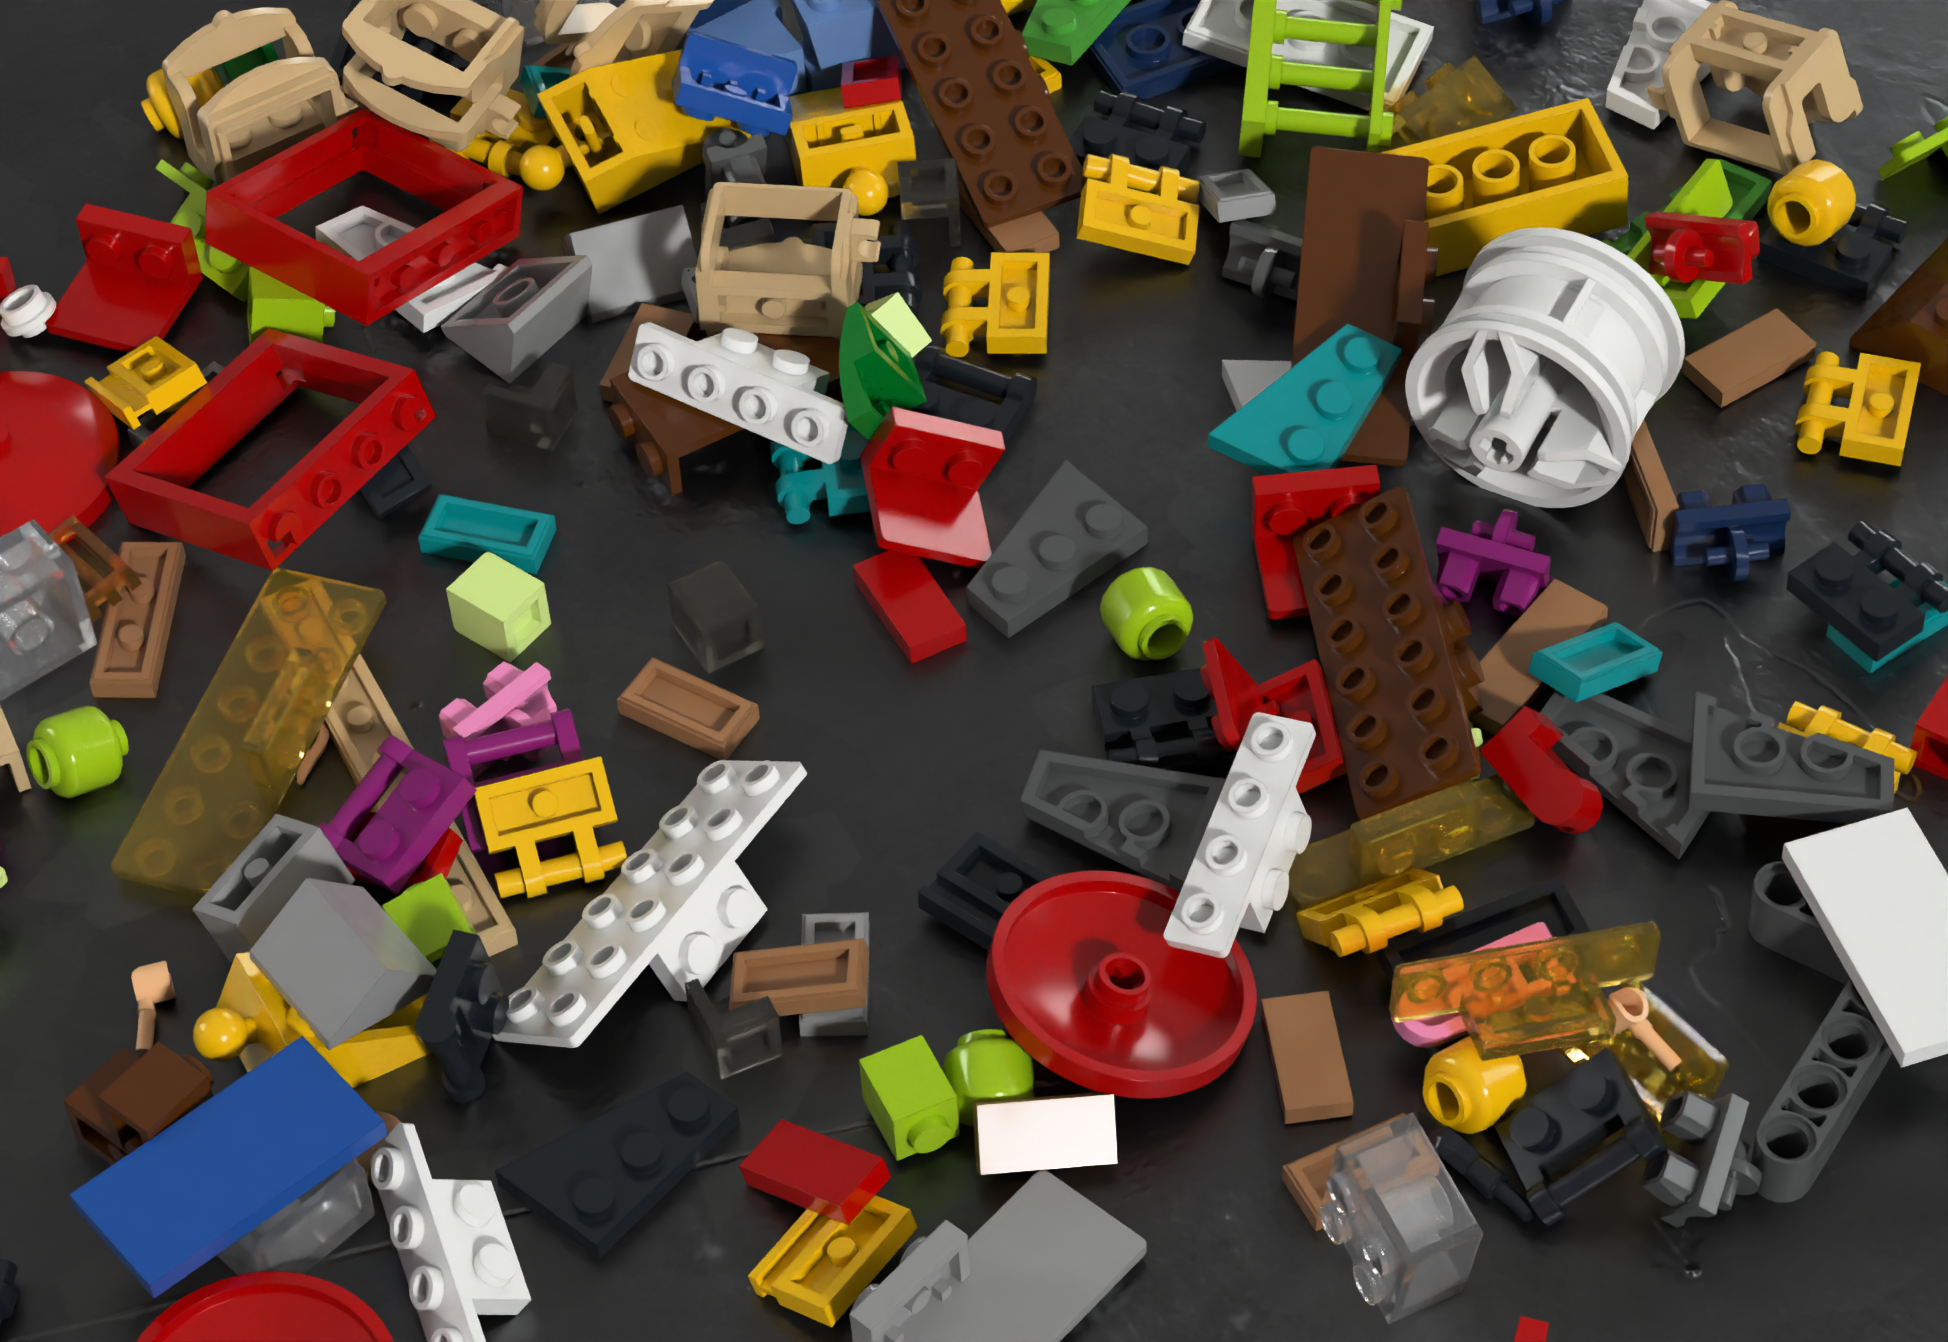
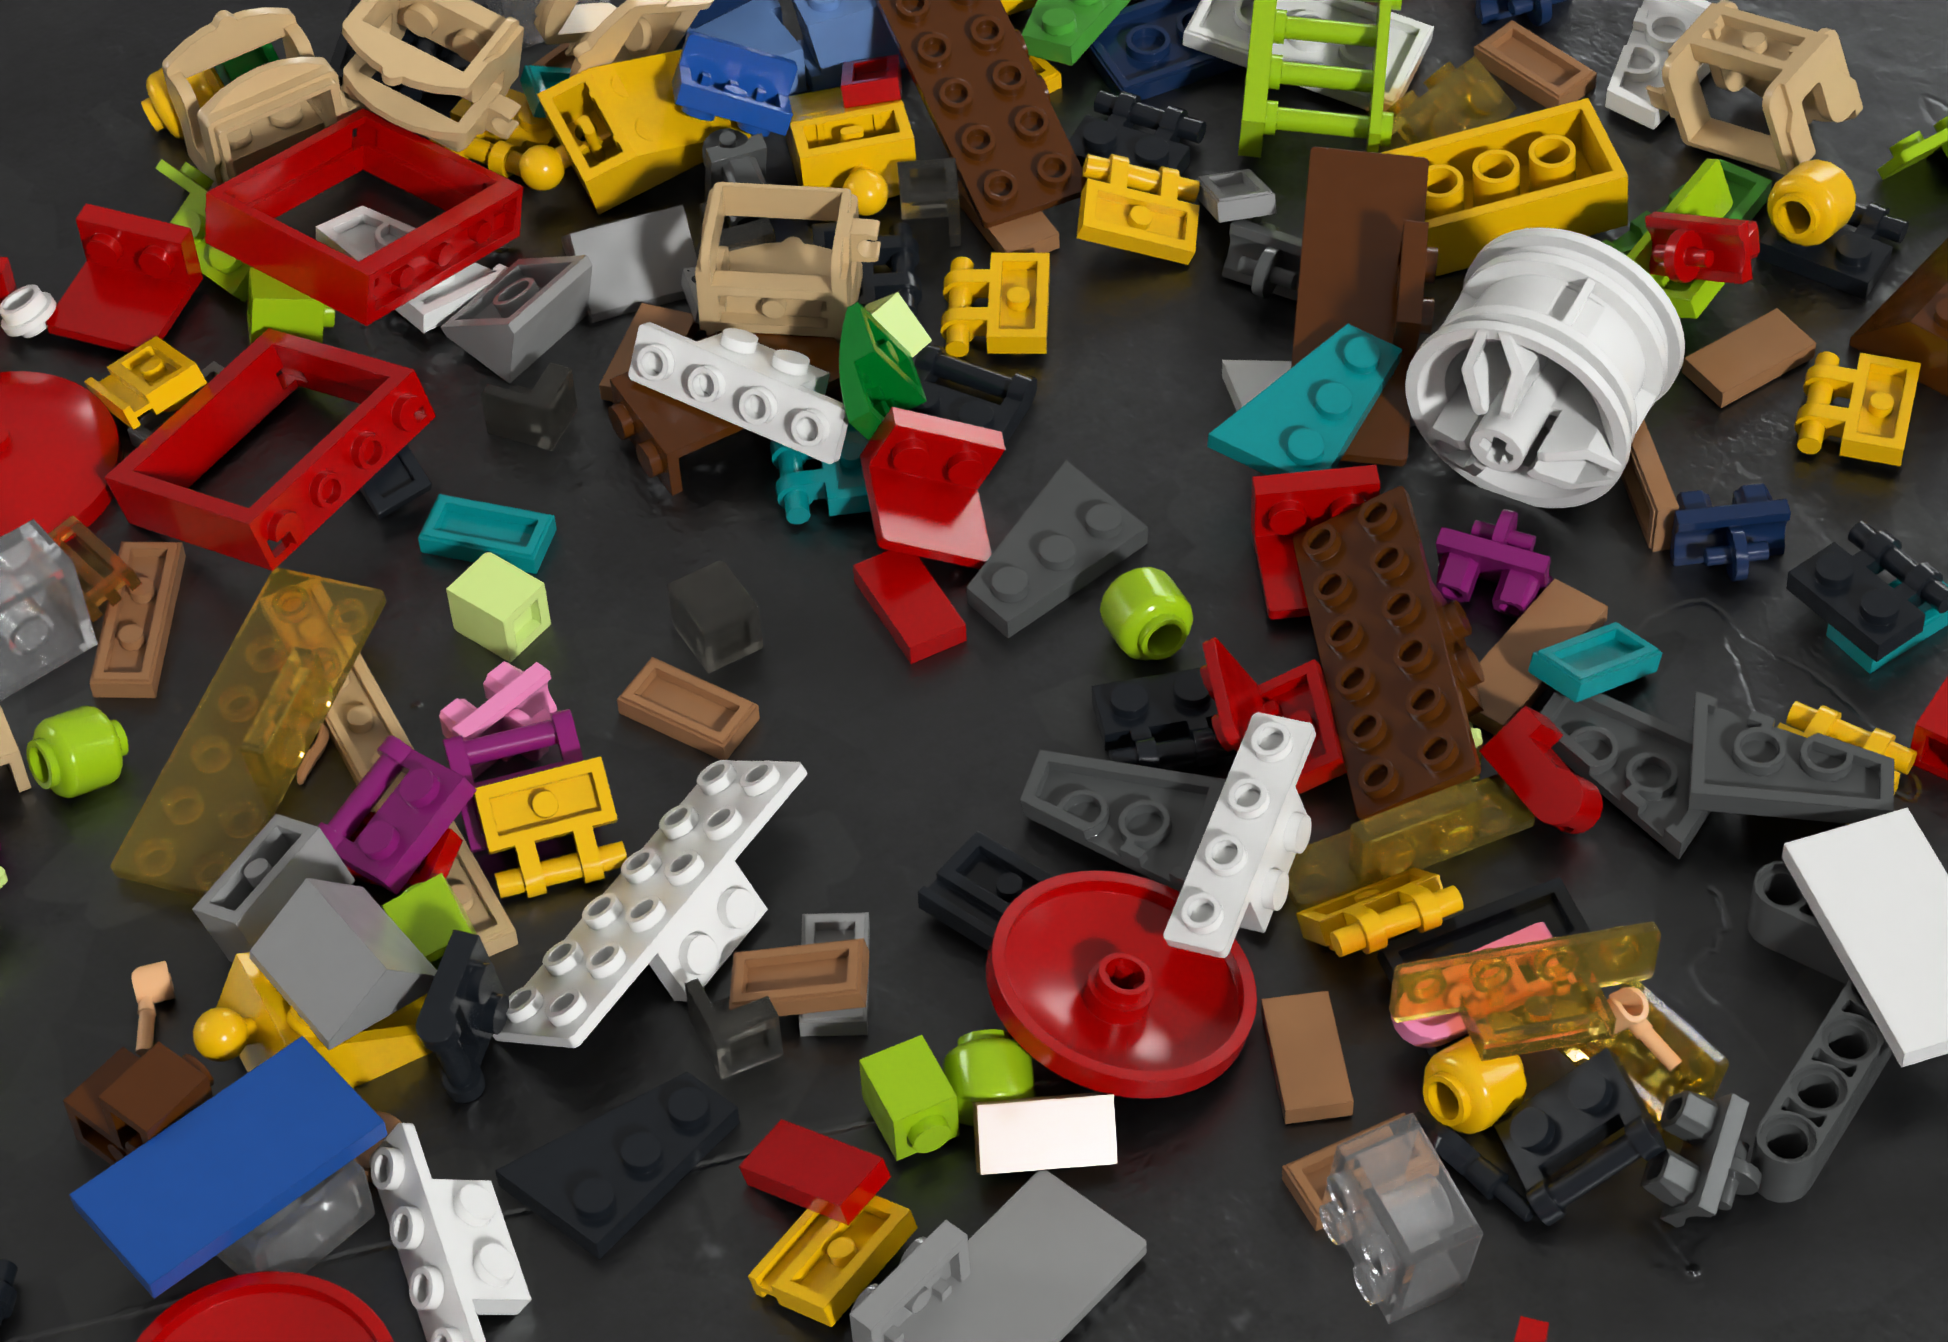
none -> medium nougat tile [1473,20,1597,109]

